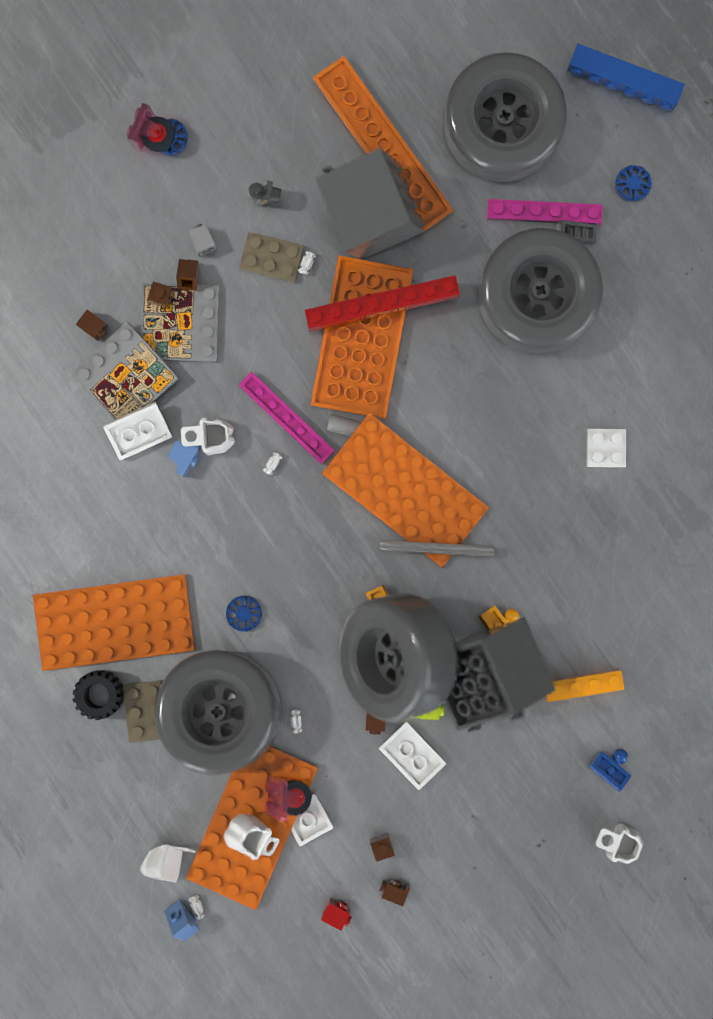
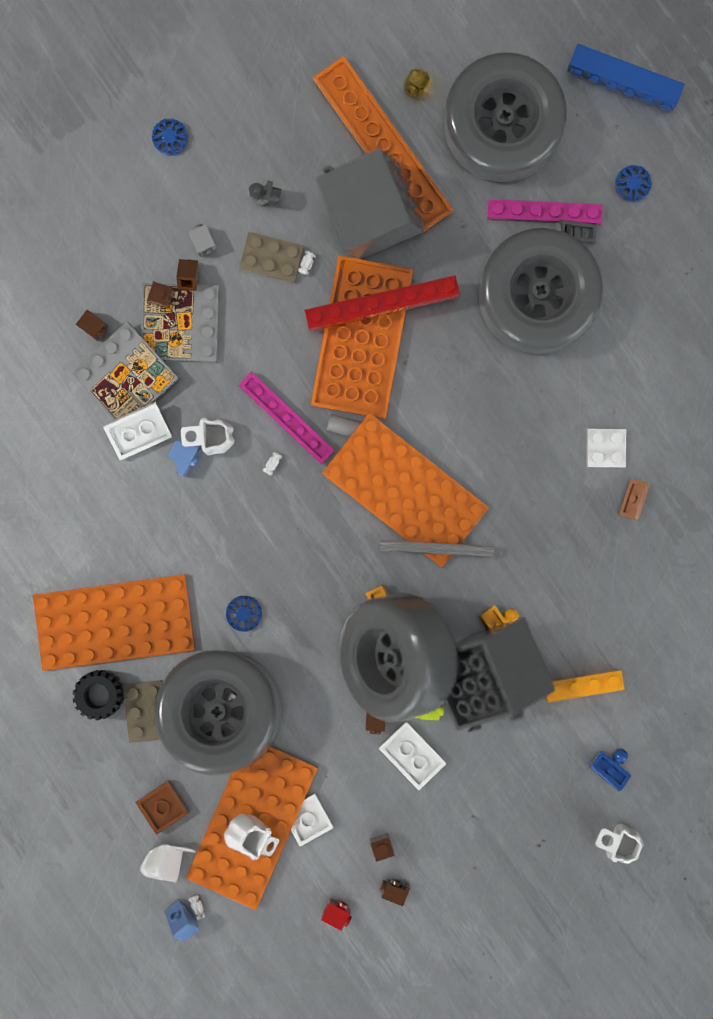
plate [127,103,175,152] -> none
clear pink plate [265,776,312,821] -> none
white piece [290,710,302,734] -> none
none -> dark orange plate [135,780,189,835]
none -> clear yellow head [403,68,431,98]
none -> nougat plate [619,479,650,520]

